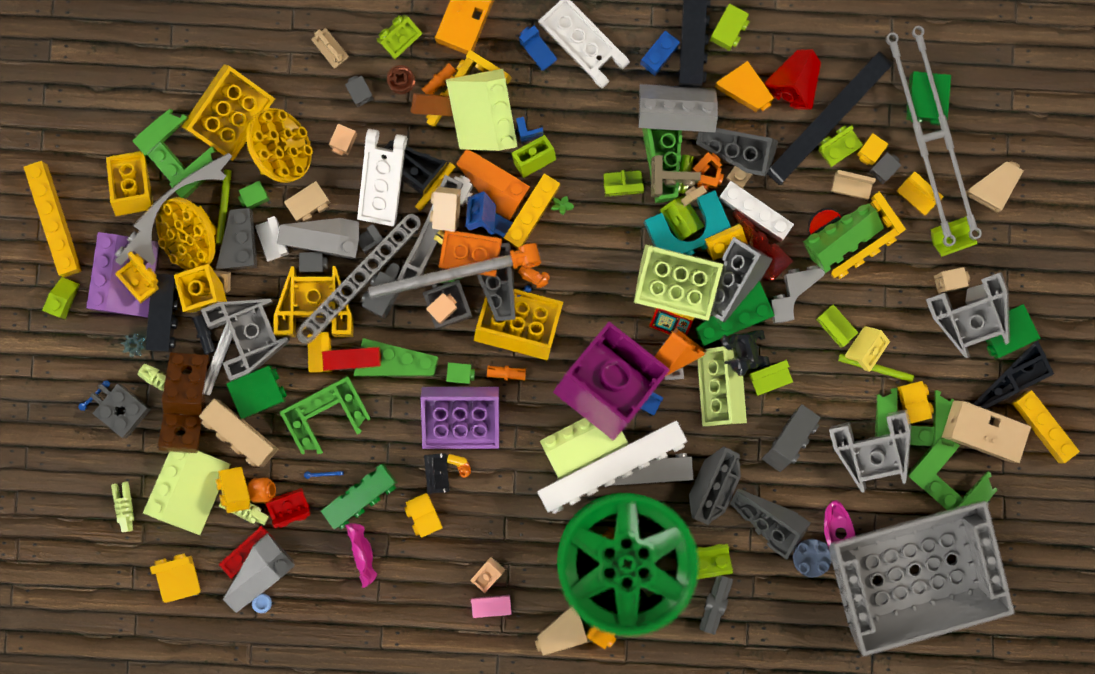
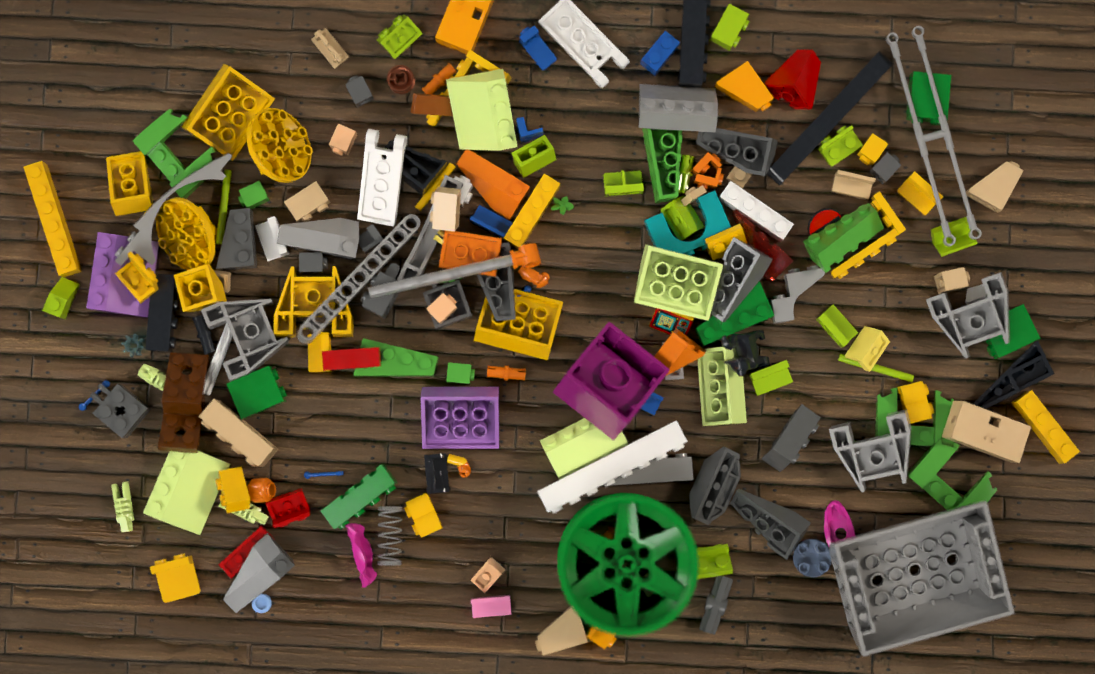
bright green wedge [280,375,371,454] -> none
blue panel [466,191,496,235] -> none
dark tan bracket [651,156,701,197] -> none
none -> light grey piece [377,506,403,565]

